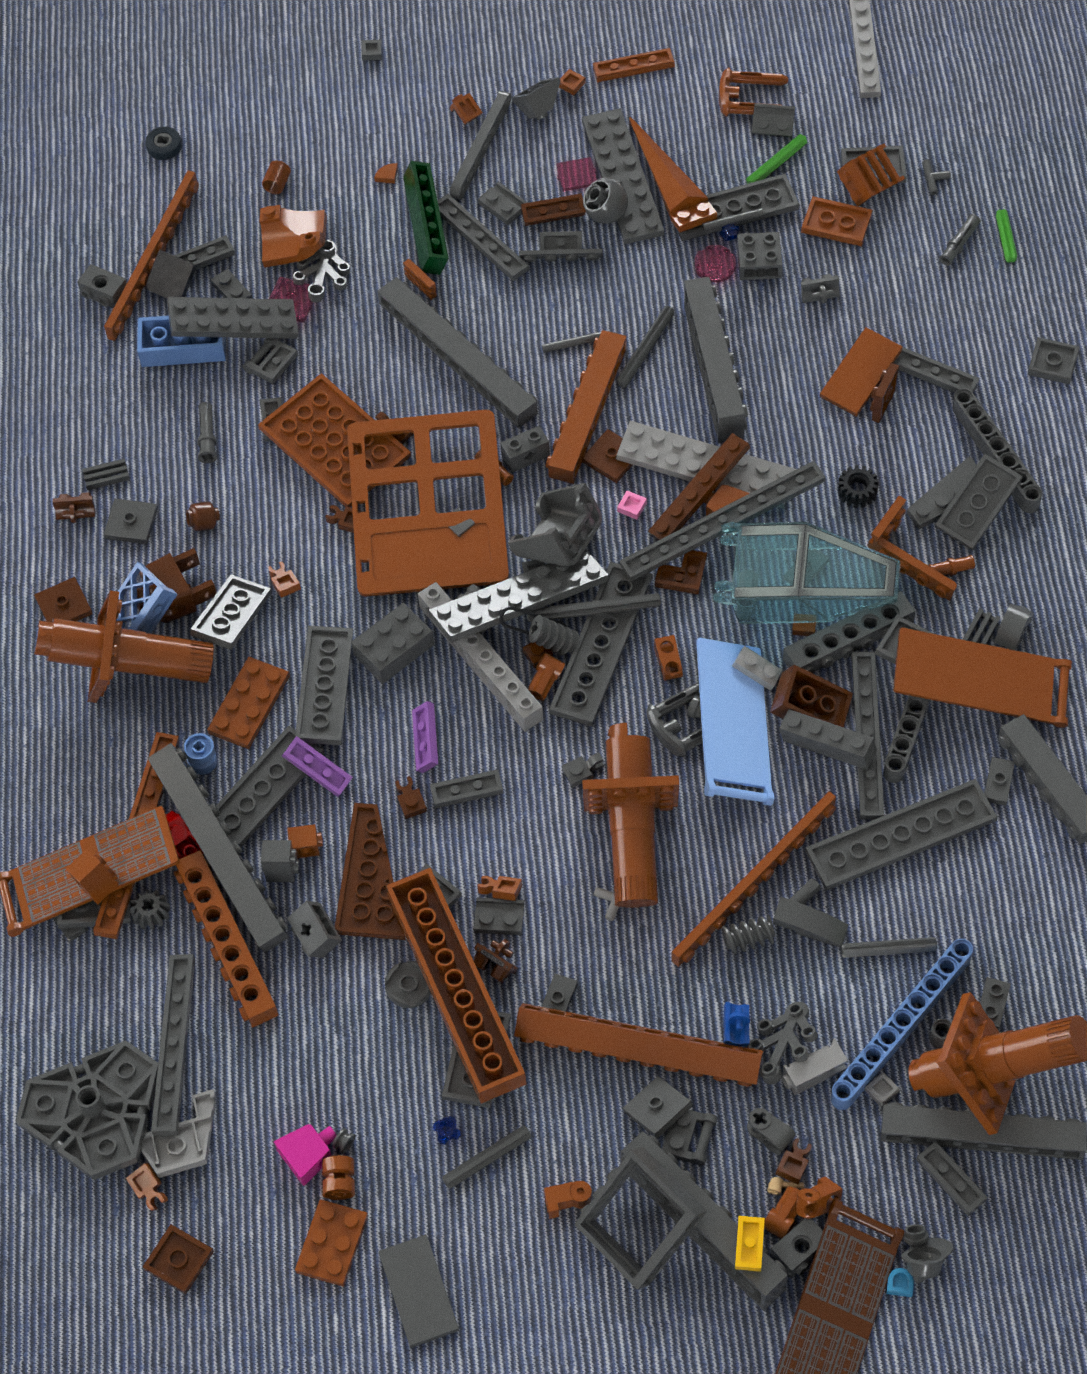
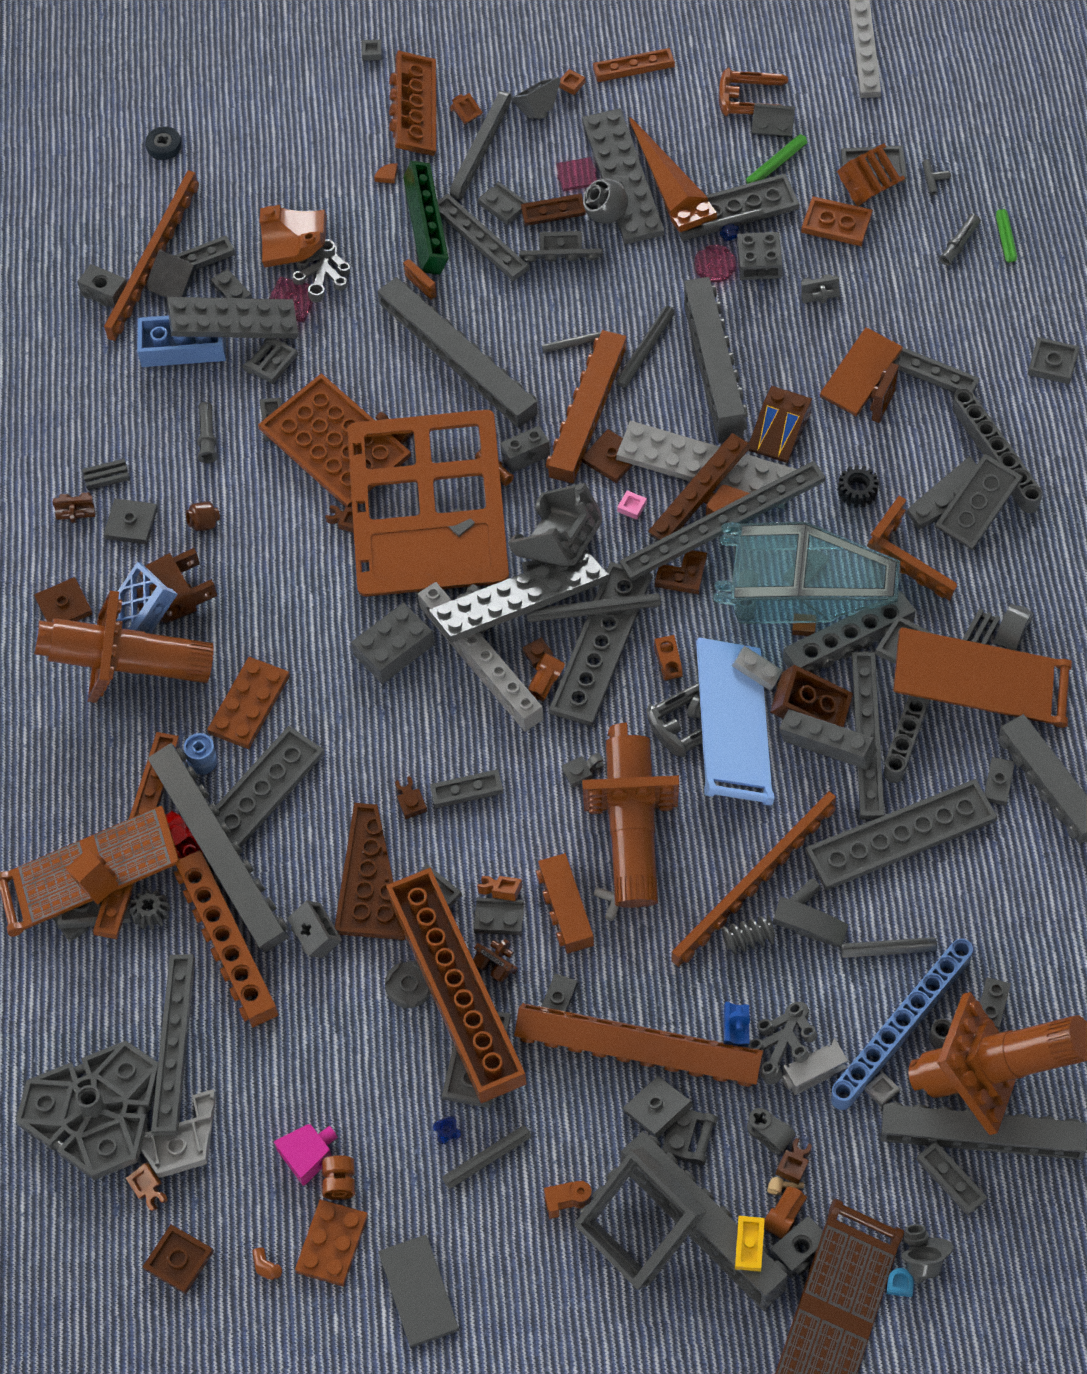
plate [190,574,271,650] -> none
dark grey brick [261,840,300,882] -> none
dark orange piece [262,160,291,194] -> none
plate [268,562,301,598] -> none
medium lavender plate [282,736,353,797] -> none
dark orange brick [287,824,323,858] -> none
dark grey plate [295,626,353,745] -> none
dark grey bush [332,1128,356,1154] -> none
medium lavender plate [412,701,438,773] -> none
black piece [500,606,567,635] -> none
dark grey piece [528,615,579,656] -> none
dark orange leg [795,1176,843,1218] -> none
dark orange pin [928,555,975,576] -> none
none -> dark orange arm [252,1247,282,1280]
none -> dark orange plate [389,51,436,156]
none -> dark orange brick [535,853,594,954]
none -> reddish brown slope [748,385,812,463]

